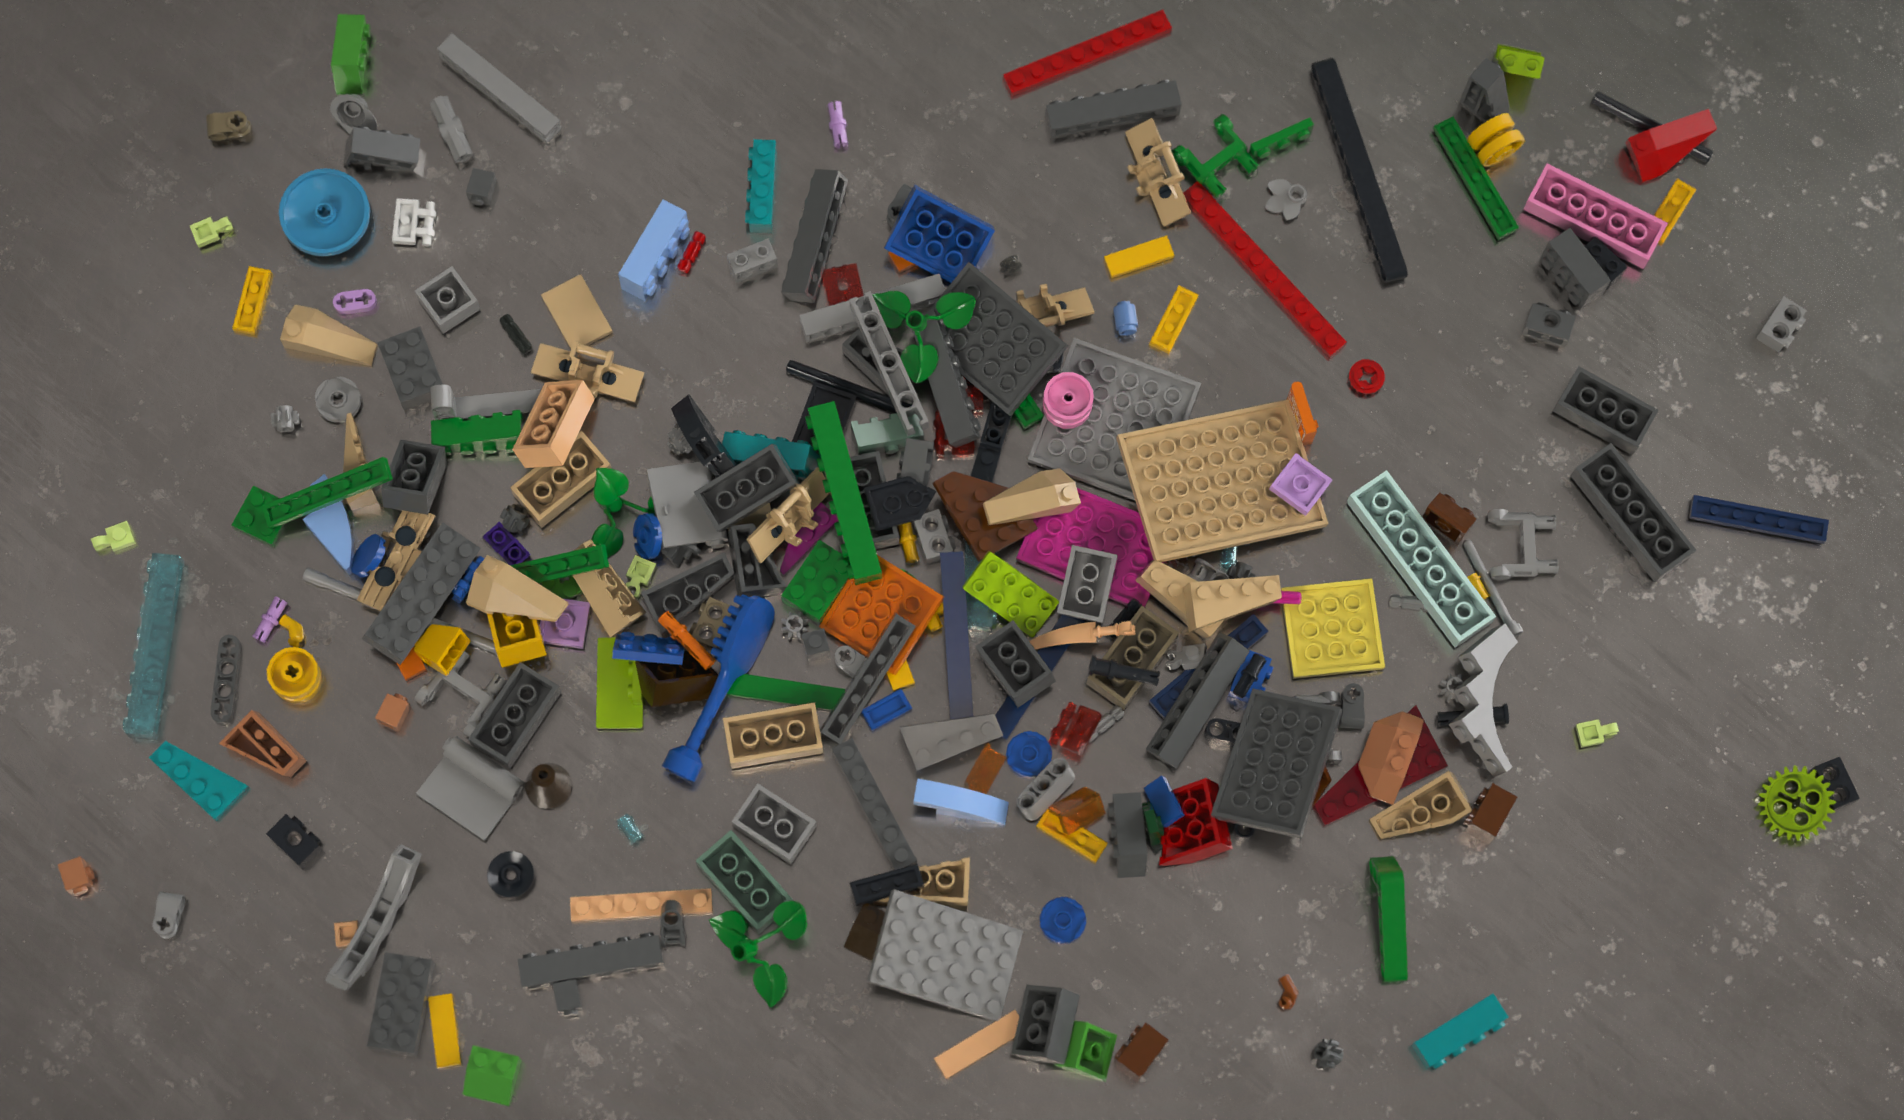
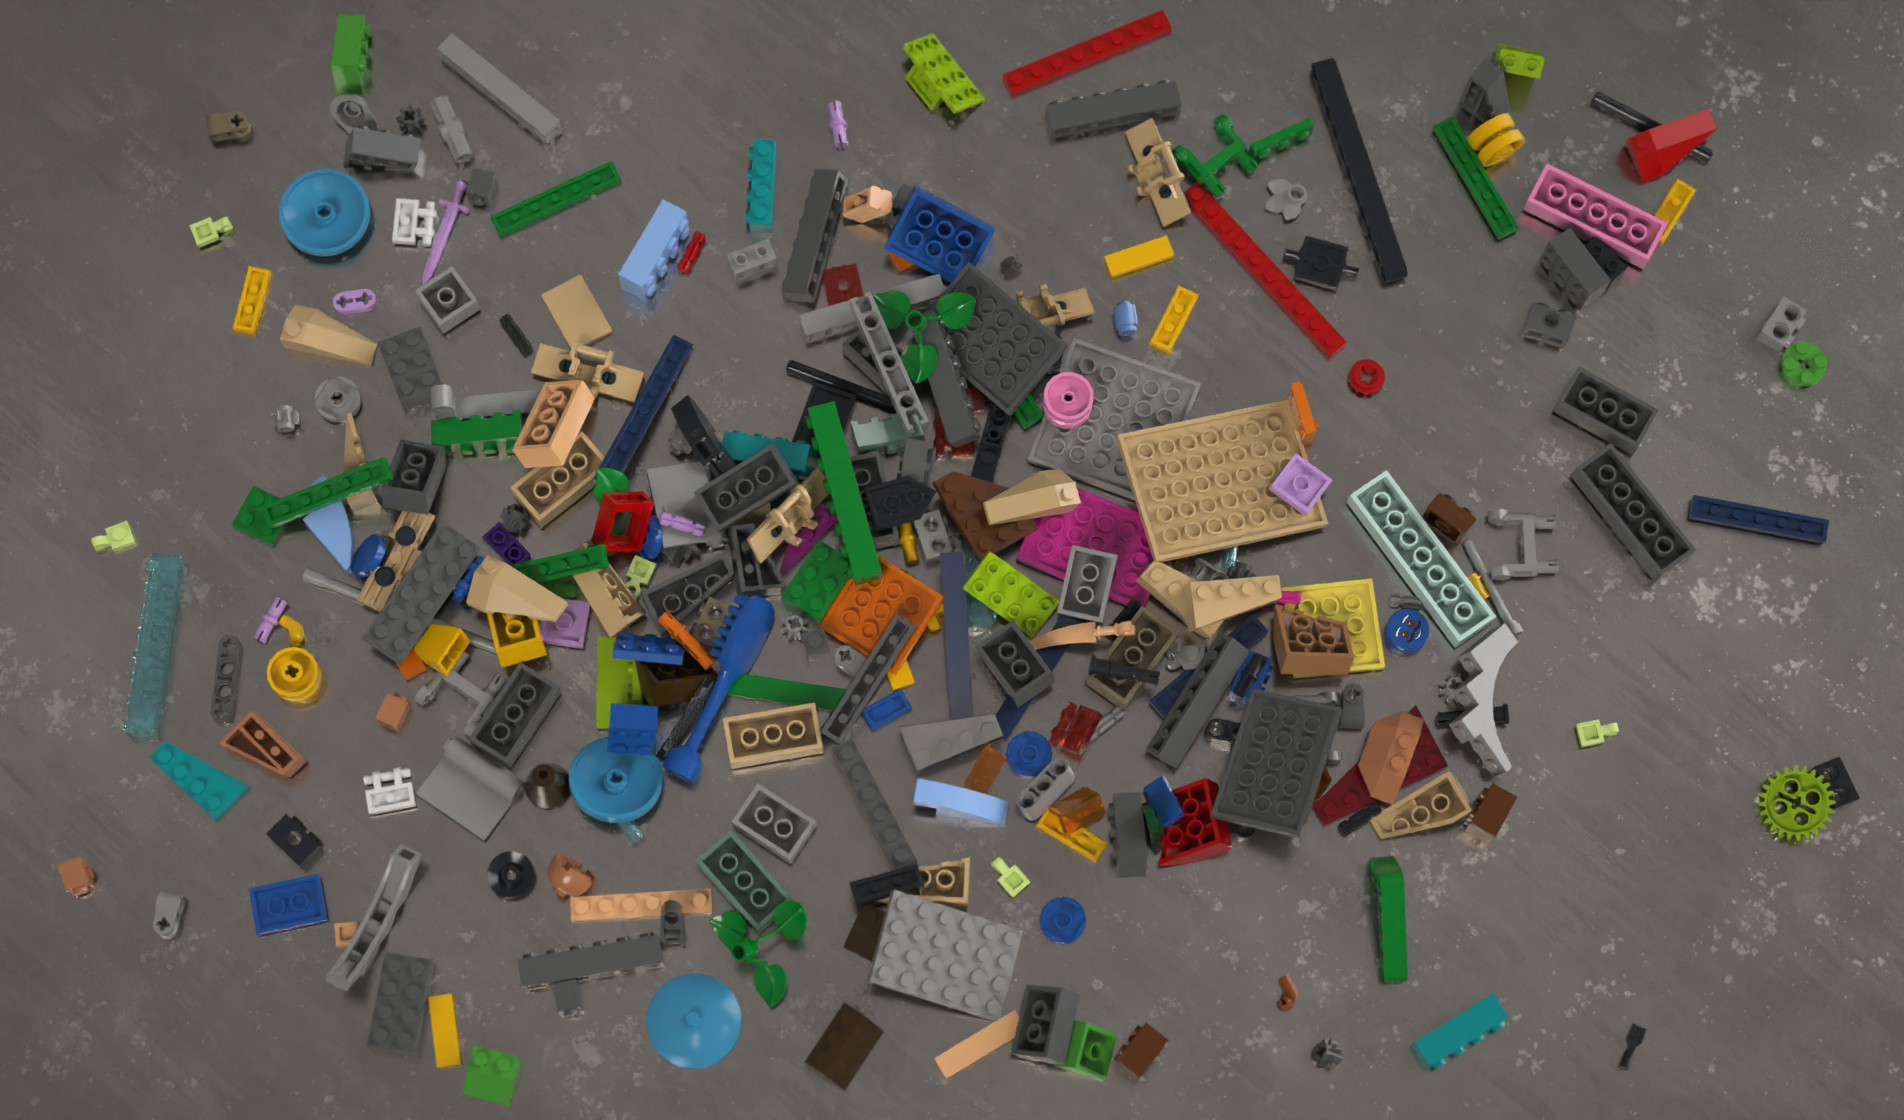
none -> blue plate [248,874,328,936]
none -> white plate [363,767,416,815]
none -> dark grey gear [396,105,425,135]
none -> lavender sword [422,179,469,285]
none -> green tile [490,161,621,238]
none -> nougat cylinder [547,853,596,897]
none -> dark azure dish [569,737,663,823]
none -> red window [591,491,654,554]
none -> dark blue tile [592,334,694,483]
none -> blue brick [607,703,658,756]
none -> dark azure dish [646,973,742,1069]
none -> black sticker [656,678,715,760]
none -> lavender axle [660,512,705,536]
none -> dark brown slope [805,1002,884,1091]
none -> light nougat brick [843,185,893,223]
none -> lime bracket [902,34,985,113]
none -> yellowish green plate [991,857,1030,898]
none -> medium nougat wedge [1273,604,1354,676]
none -> black plate [1283,235,1359,291]
none -> black axle [1338,802,1382,835]
none -> blue head [1385,609,1429,654]
none -> black piece [1620,1024,1646,1070]
none -> bright green plate [1780,341,1827,387]

